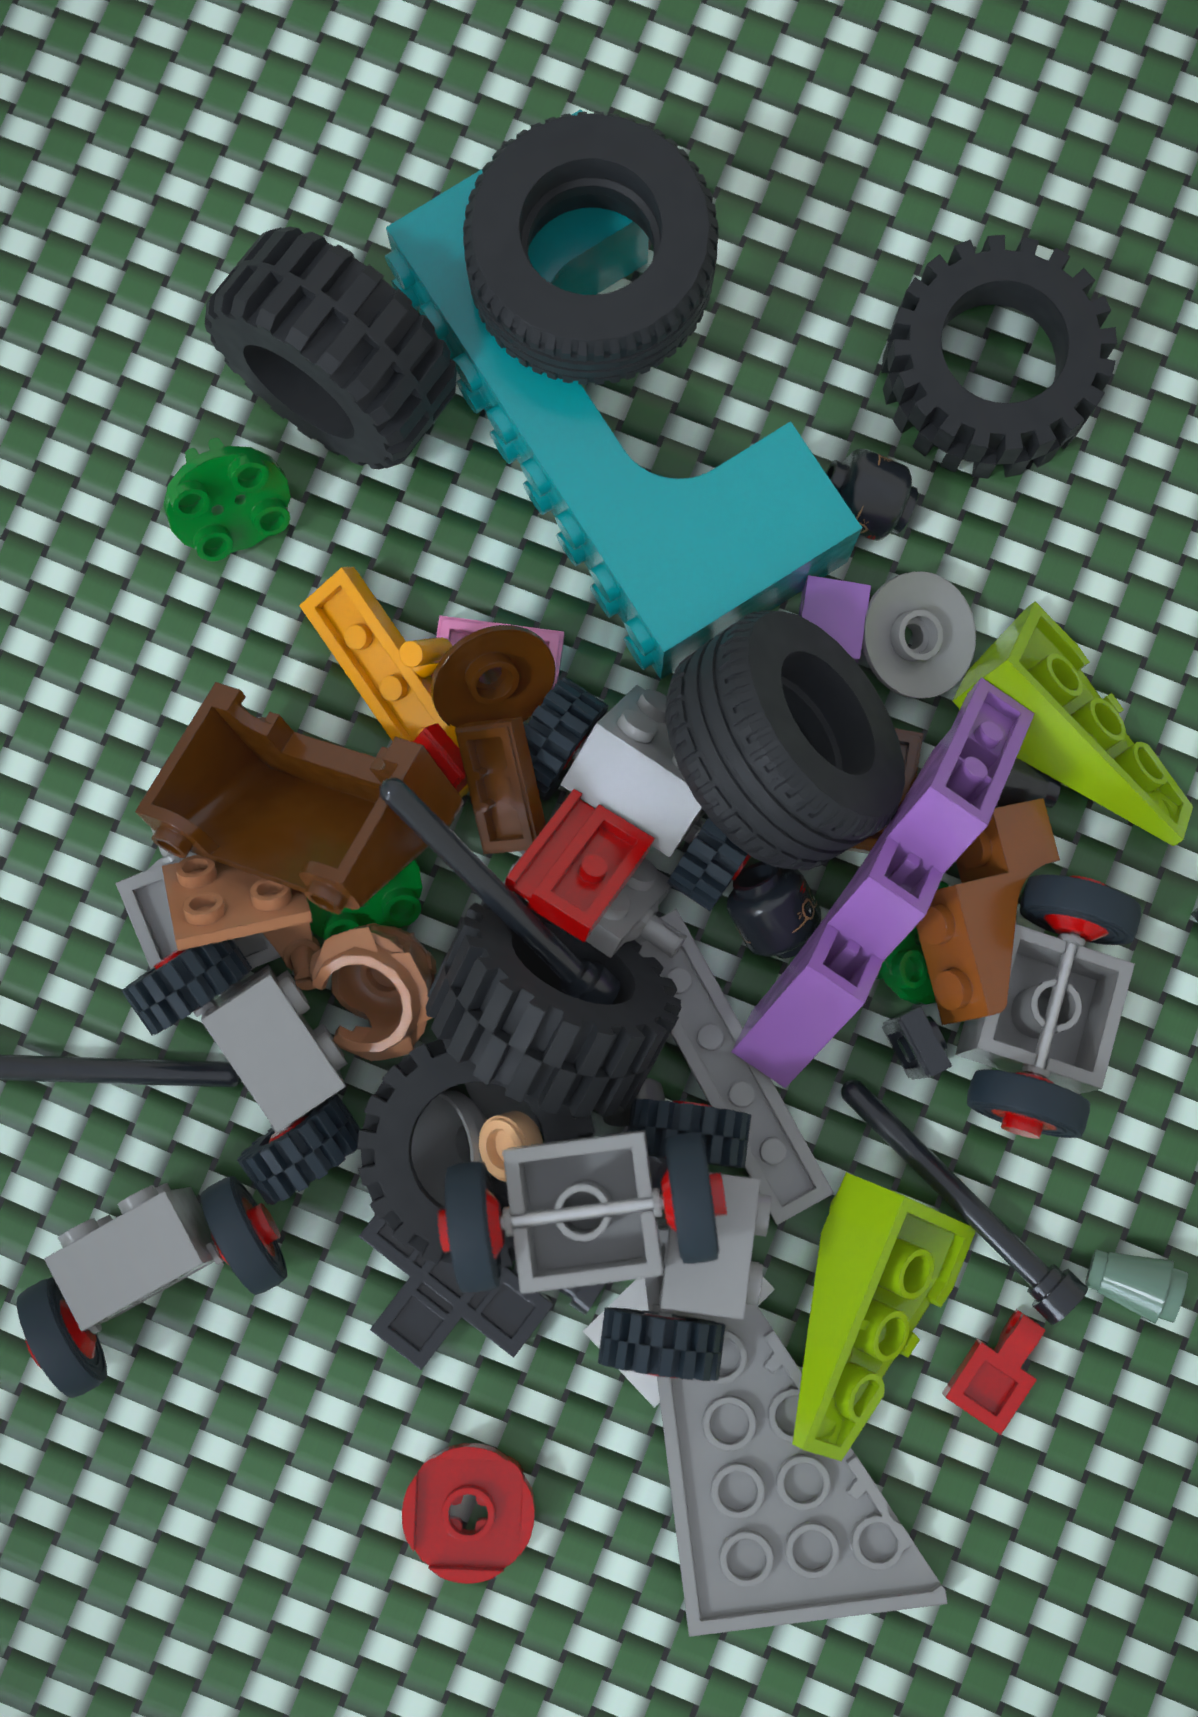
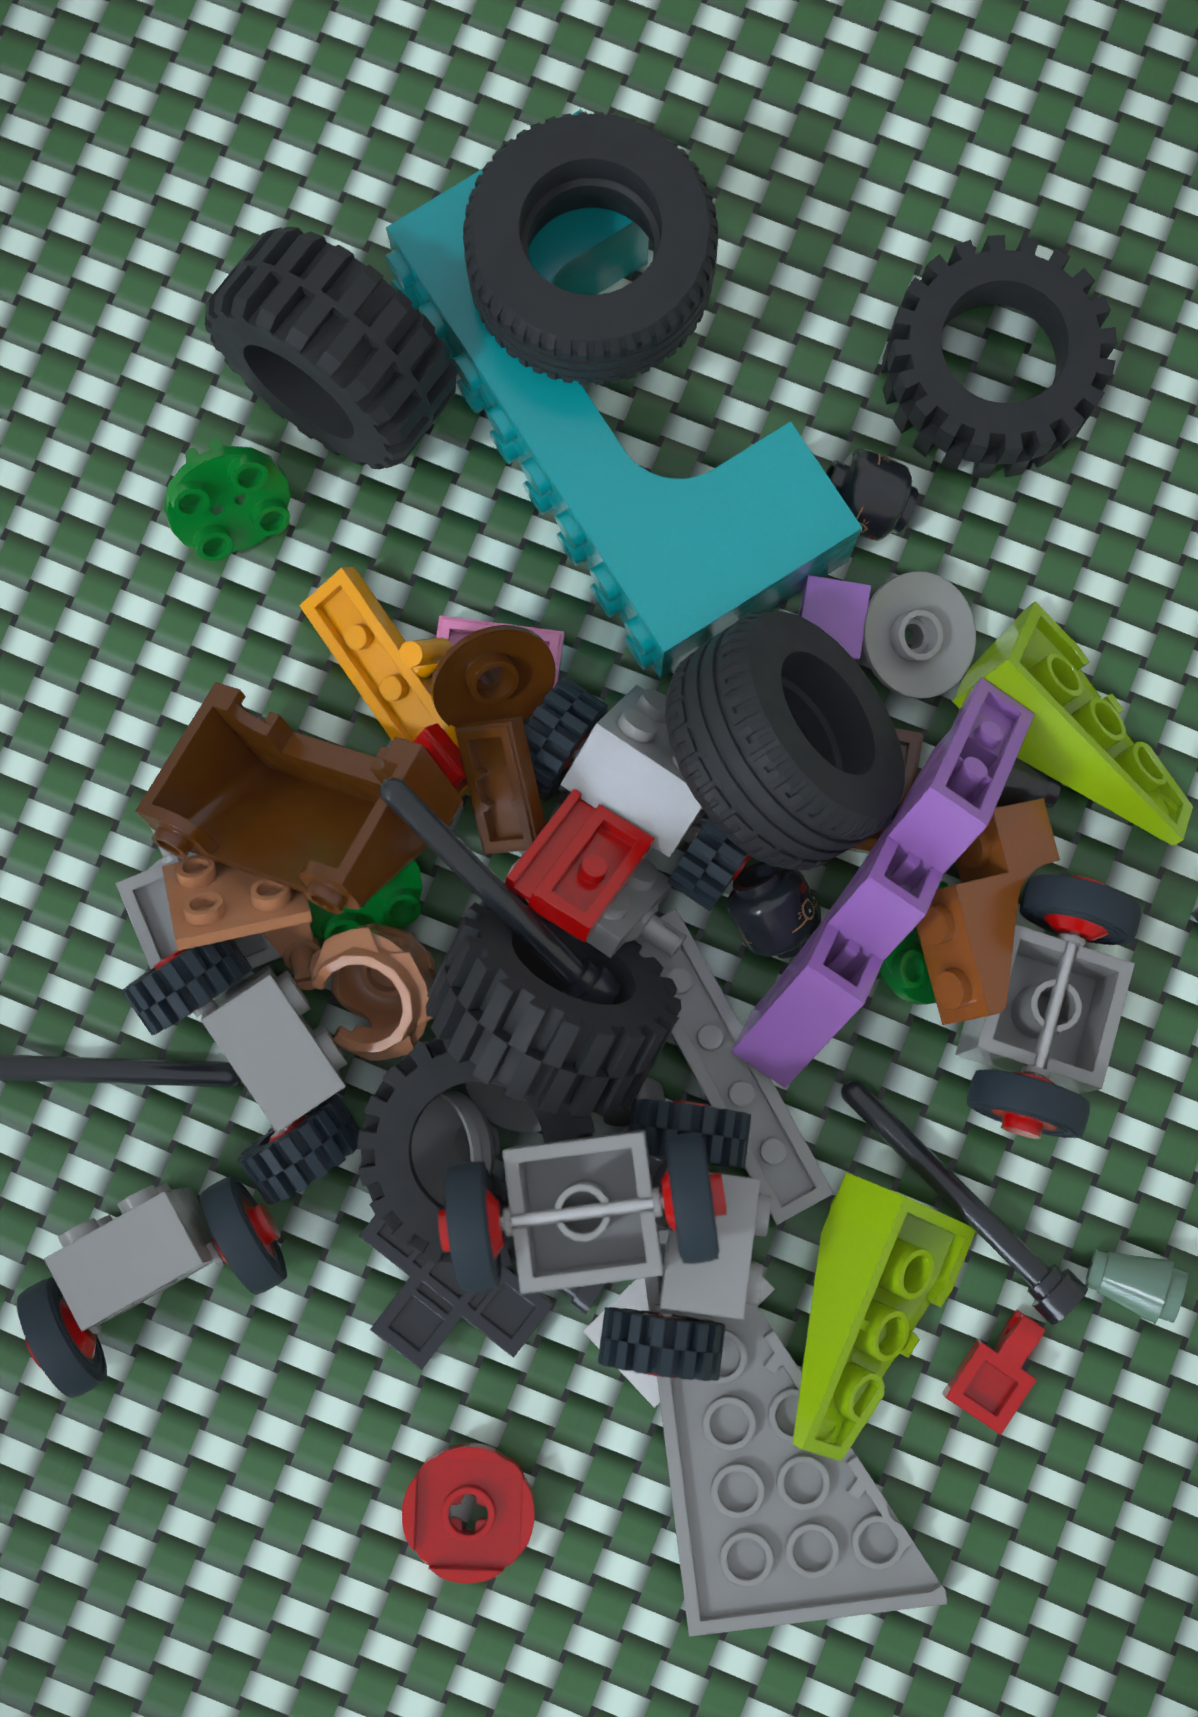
light nougat tile [479,1111,543,1182] -> none
black plate [882,1006,952,1080] -> none

